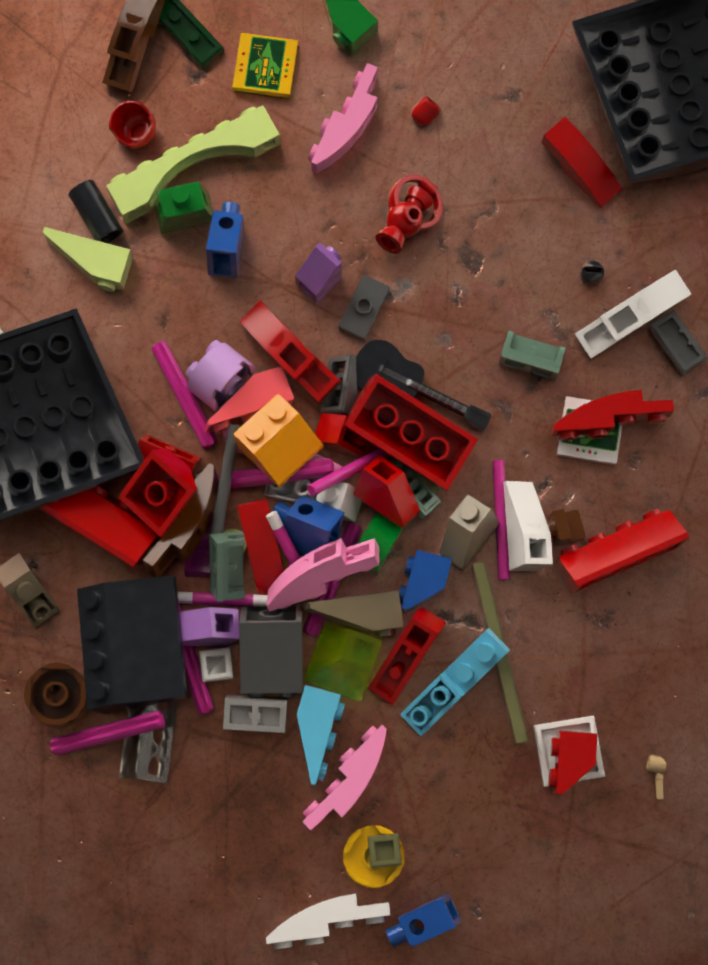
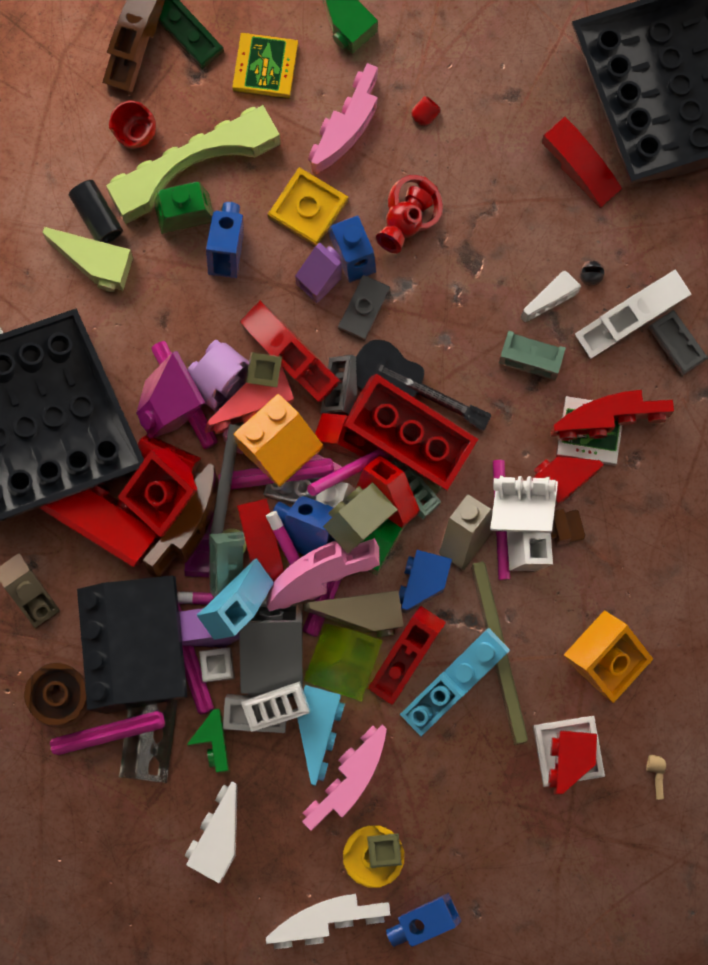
red slope [555,508,690,595] -> none
none -> magenta slope [136,351,205,439]
none -> white slope [185,782,237,883]
none -> green slope [187,709,230,774]
none -> medium azure slope [196,559,274,640]
none -> white slope [241,681,310,732]
none -> olive plate [246,352,282,387]
none -> yellow tile [267,167,349,246]
none -> olive brick [323,482,398,554]
none -> blue torso [328,215,376,283]
none -> white hinge [490,476,558,533]
none -> white slope [521,270,581,322]
none -> red slope [532,457,604,508]
none -> light orange slope [564,610,653,703]

